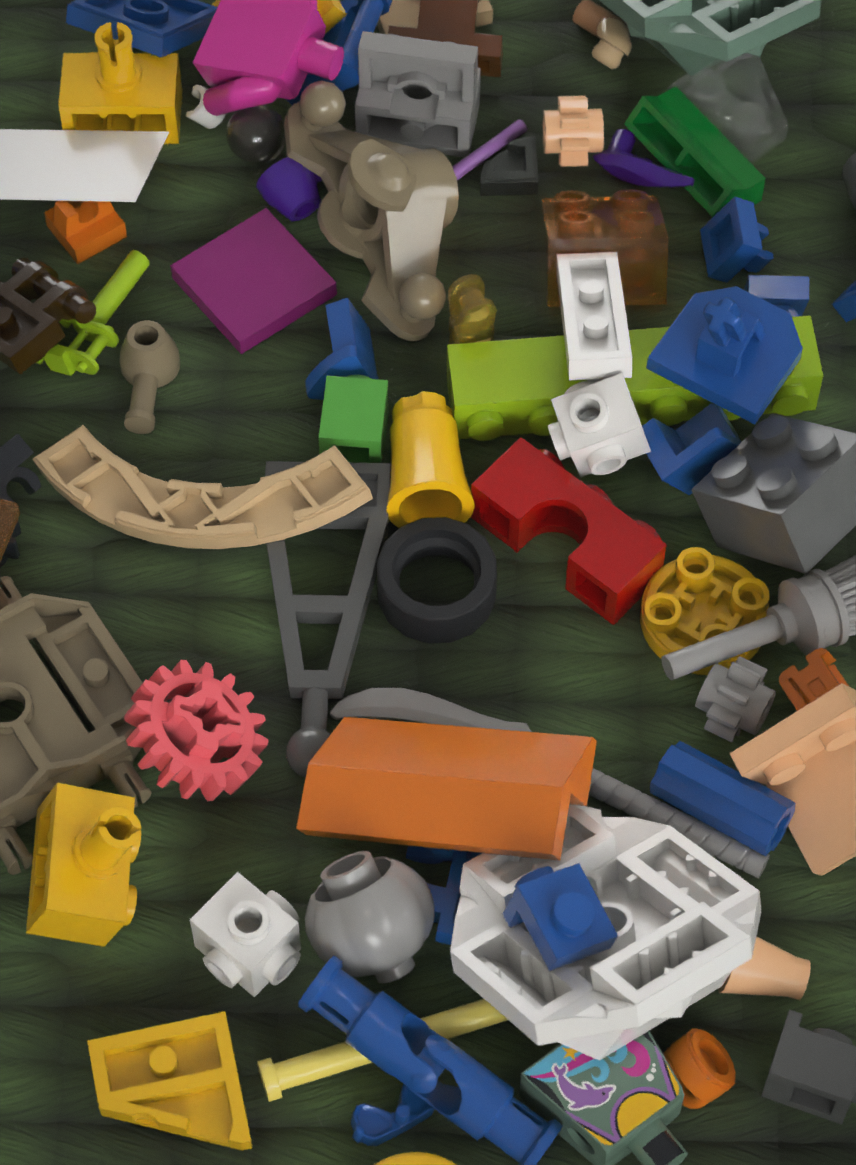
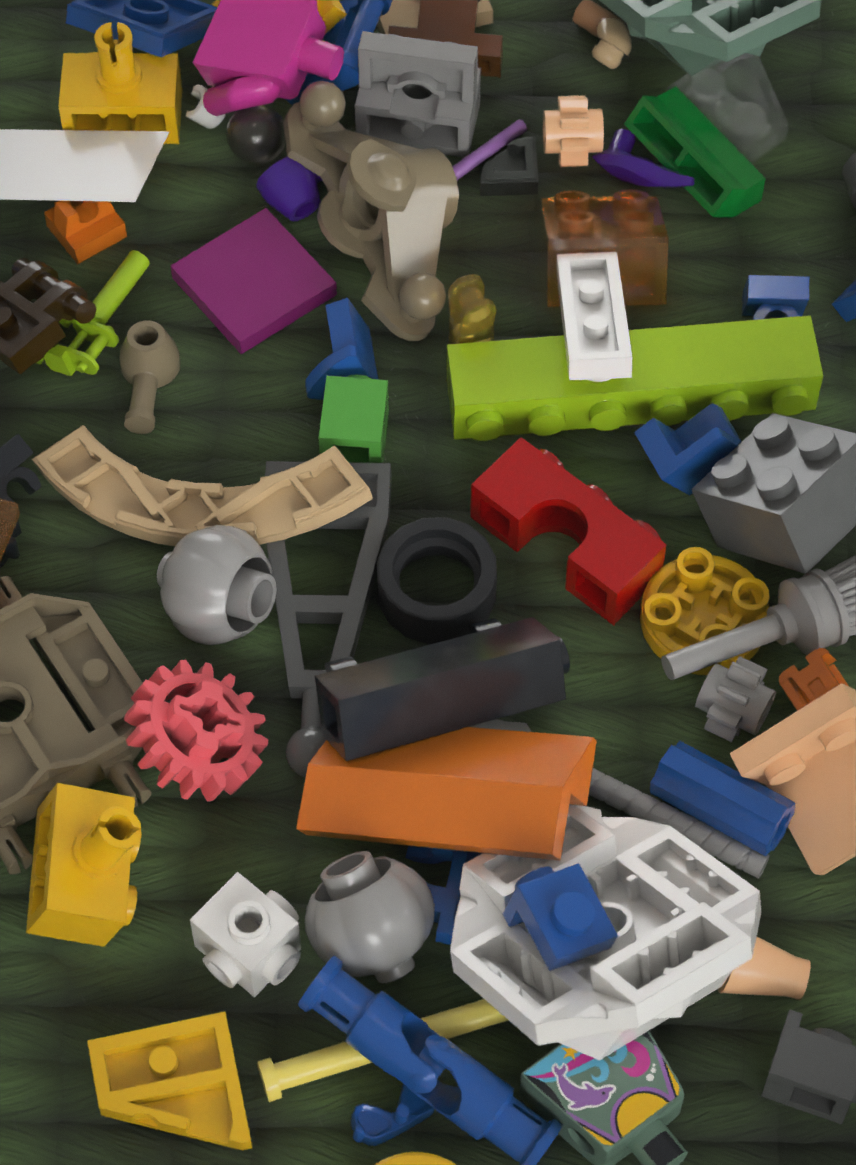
yellow plant [387,391,475,528] -> none
white brick [547,373,651,477] -> none
blue piece [646,286,803,424] -> none
orange tile [663,1028,736,1109] -> none
blue tile [700,197,774,283] -> none
none -> light grey plant [157,525,277,645]
none -> black brick [315,617,570,761]

